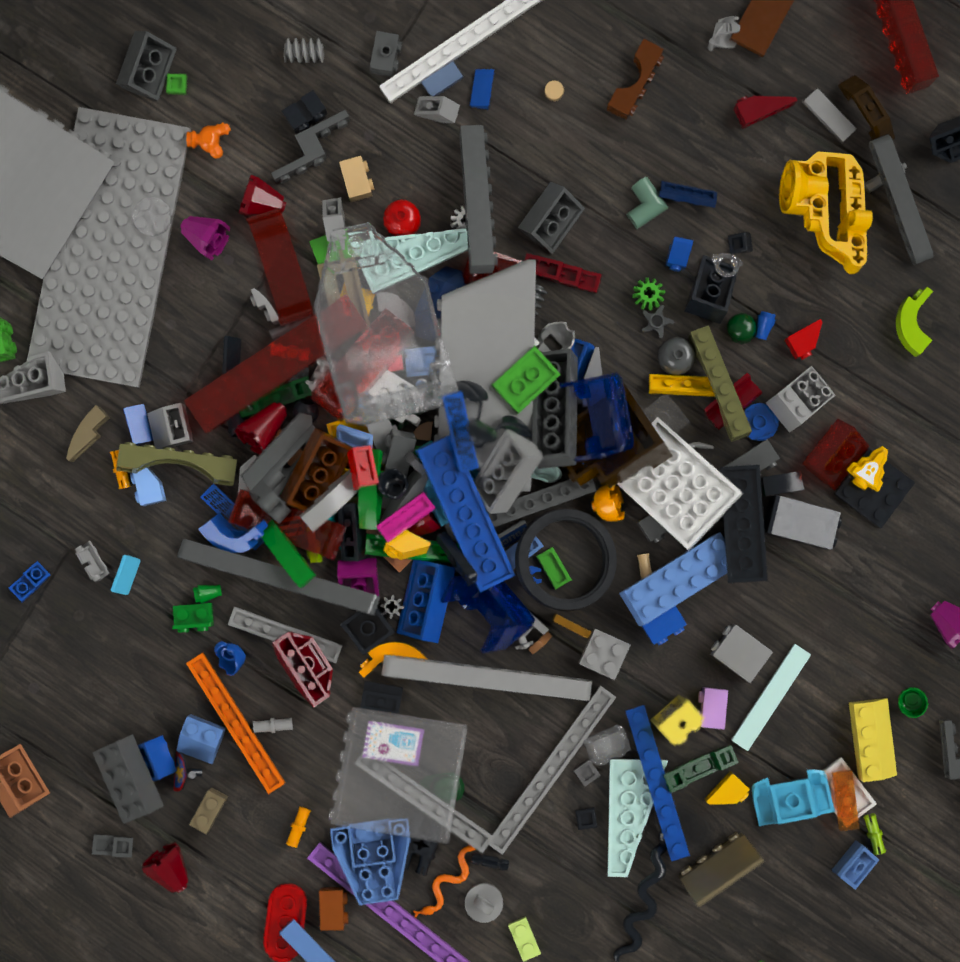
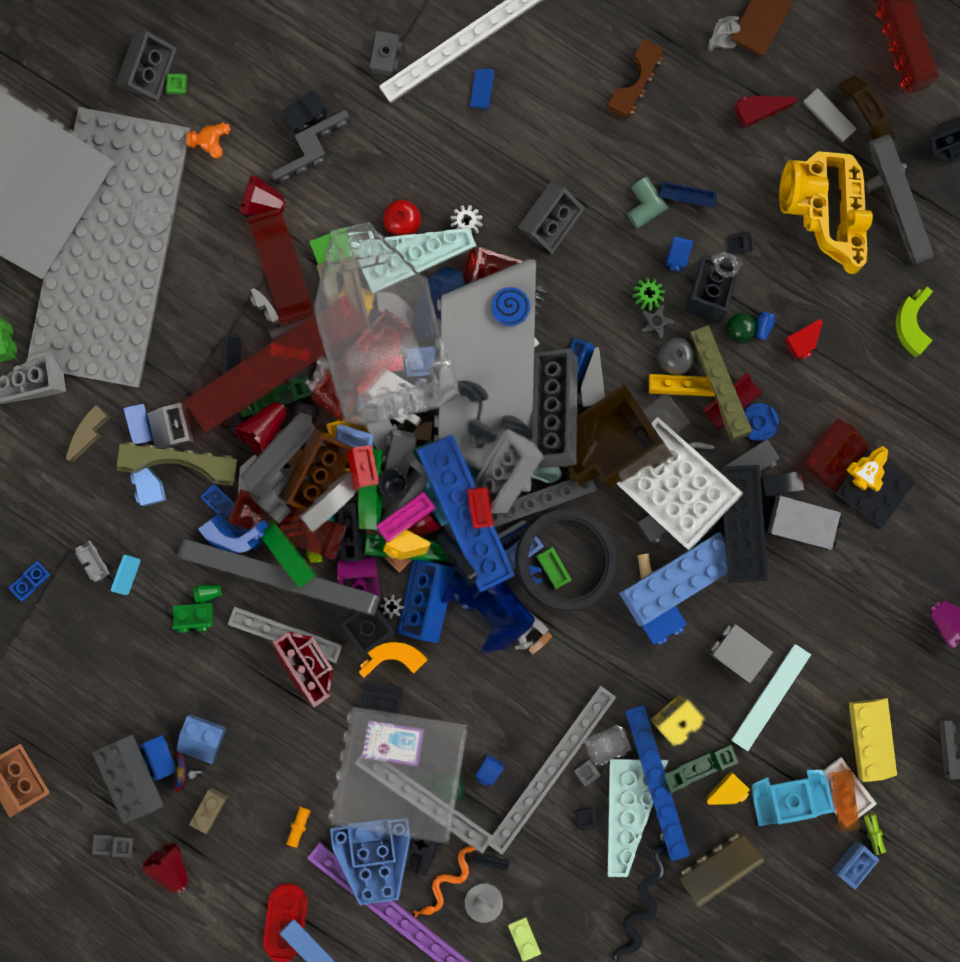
light orange pin [110,450,131,489] -> none
magenta cone [180,216,230,260] -> none
orange plate [186,652,286,794] -> none
blue hair [214,641,246,676] -> none
light grey pin [253,718,293,733] -> none
light grey piece [284,38,324,63] -> none
dark orange brick [319,887,349,931] -> none
light grey hinge [322,198,346,251] -> none
tan brick [339,156,375,202] -> none
light grey beam [381,655,592,701] -> none
light grey slope [414,96,460,123] -> none
sand blue tile [421,61,463,96] -> none
blue tile [442,391,479,473] -> none
dark grey brick [459,125,498,274] -> none
bright green tile [491,346,561,414] -> none
dark red slope [525,253,602,294] -> none
light grey helmet [538,321,575,352] -> none
tan tile [545,81,564,101] -> none
pearl gold tile [552,613,591,638] -> none
clear blue windscreen [560,373,634,461] -> none
light grey brick [578,628,630,680] -> none
light orange cylinder [591,484,625,522] -> none
lavender brick [698,687,728,729] -> none
light grey slope [766,366,835,433] -> none
green hair [898,687,928,718] -> none
none -> red tile [467,487,494,529]
none -> blue slope [475,754,504,786]
none -> blue tile [491,287,530,327]

